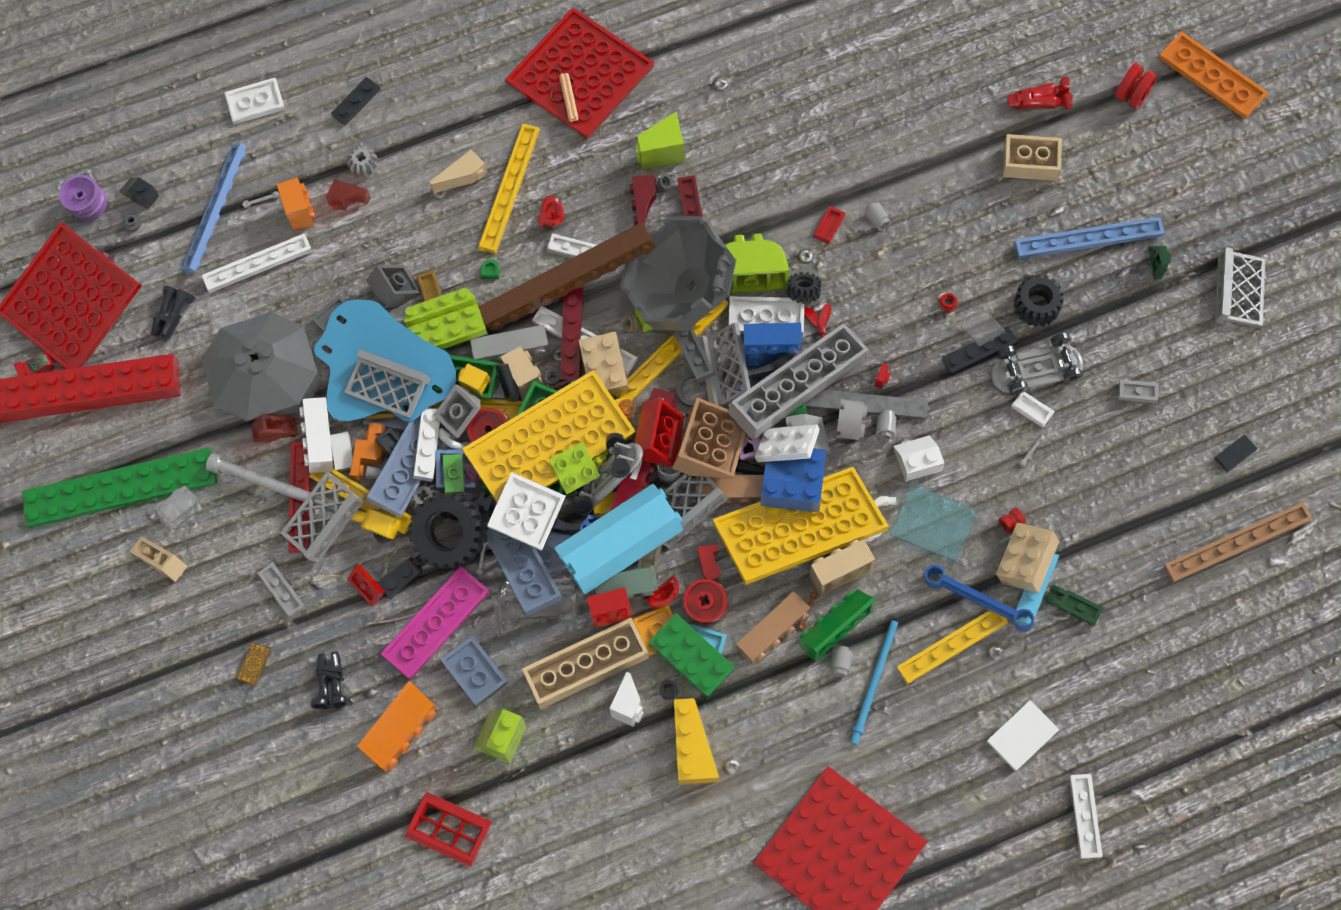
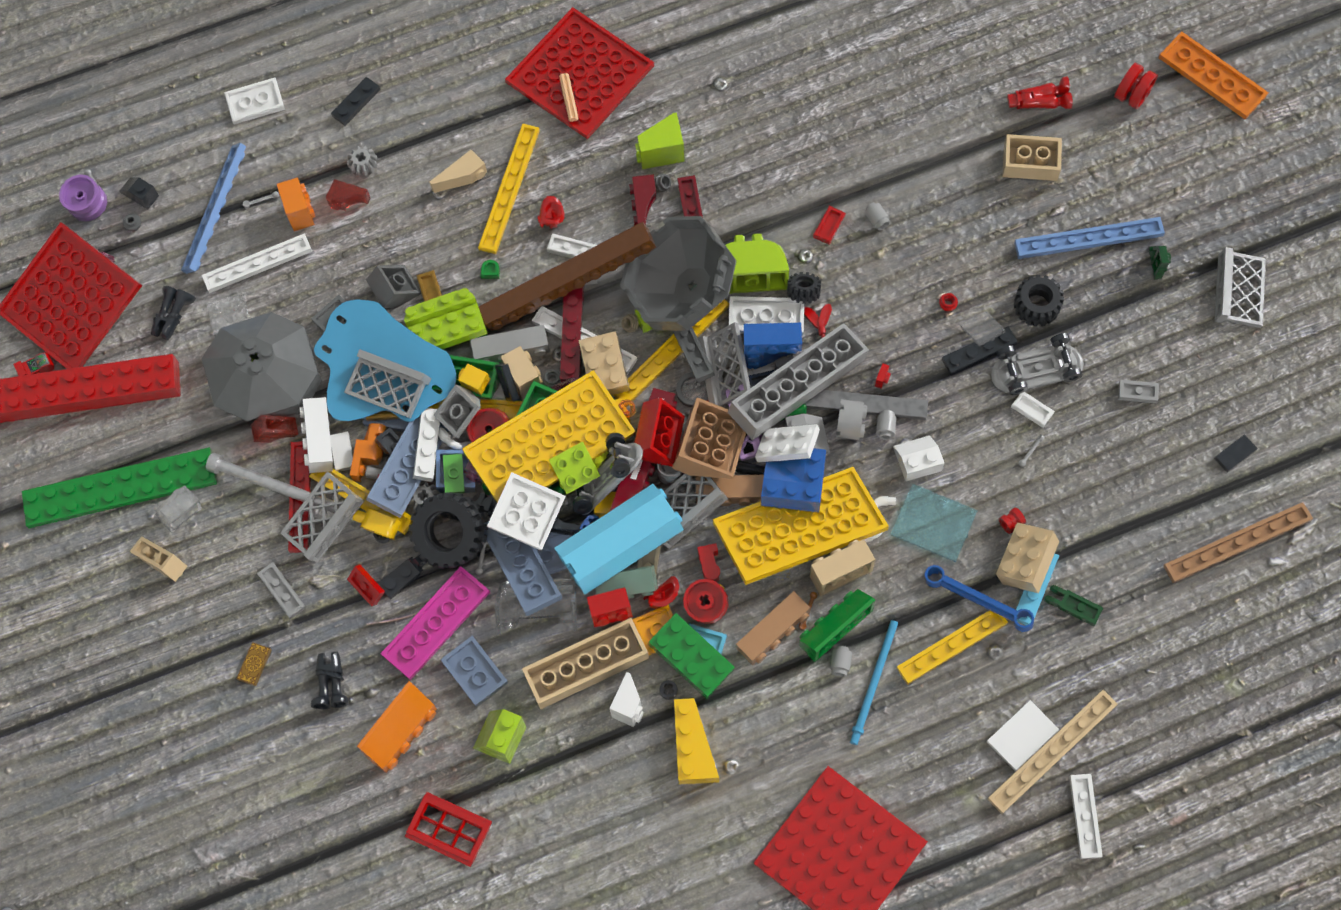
none -> tan plate [988,690,1118,814]

